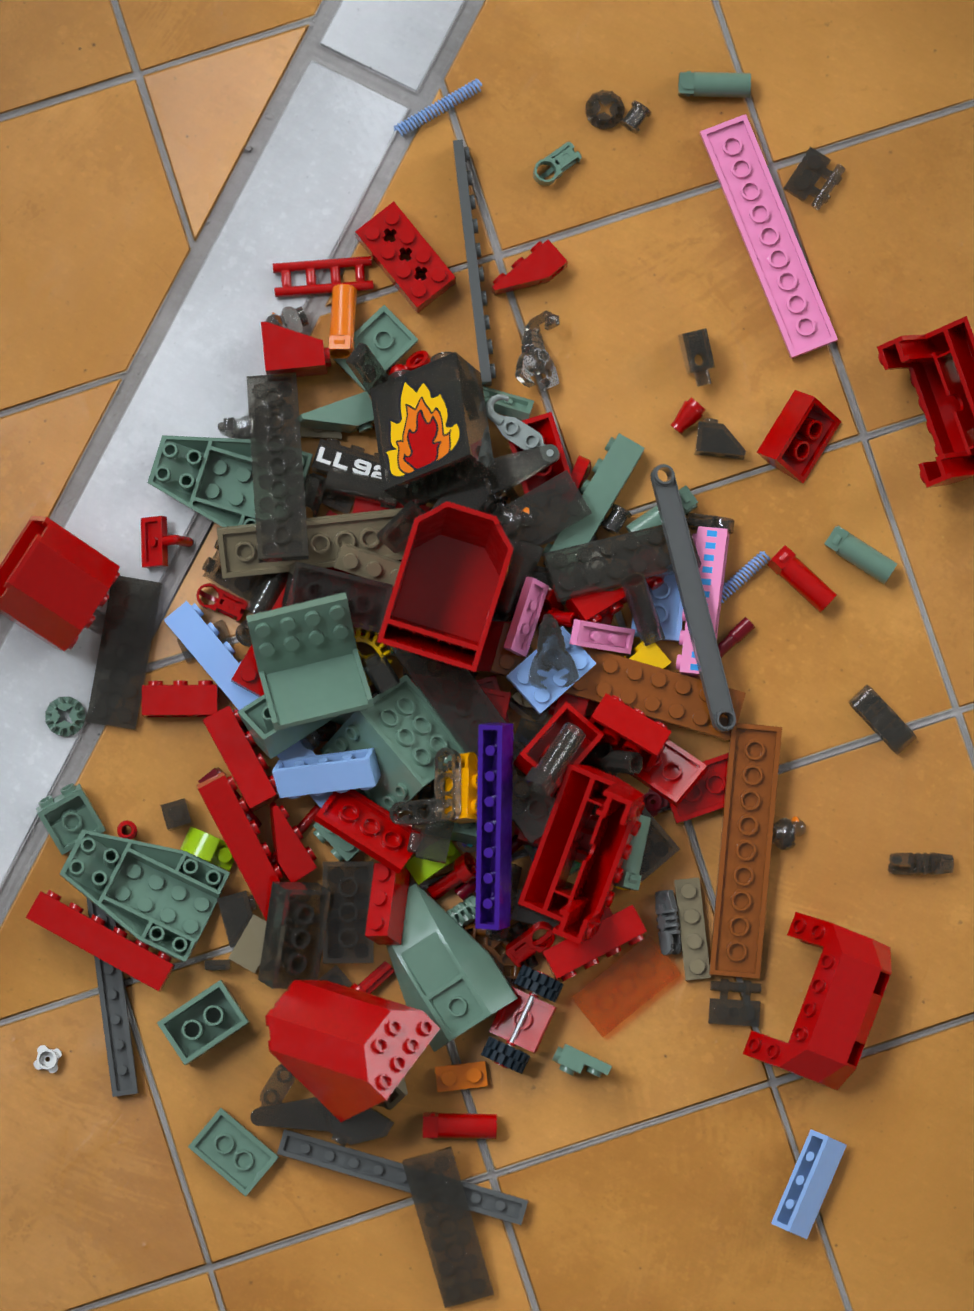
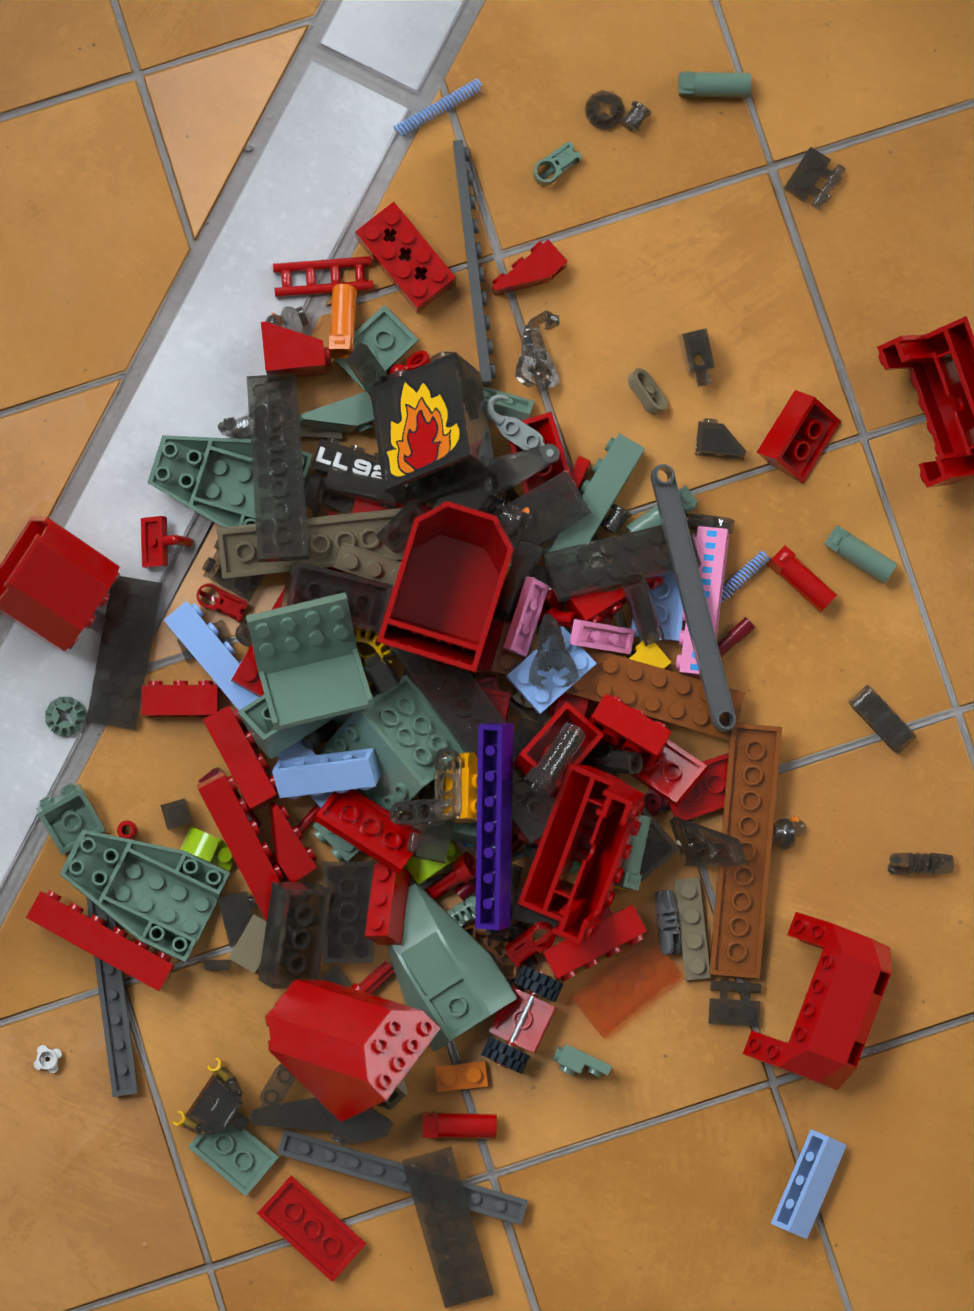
sand green brick [157,980,250,1065] -> none
clear smoke piece [245,571,293,614] -> none
red cone [671,397,706,435] -> none
bright pink plate [700,114,838,359] -> none
none -> clear smoke torso [173,1057,250,1135]
none -> red plate [257,1175,367,1282]
none -> dark tan plate [628,368,668,415]
none -> clear smoke wing [669,816,747,866]

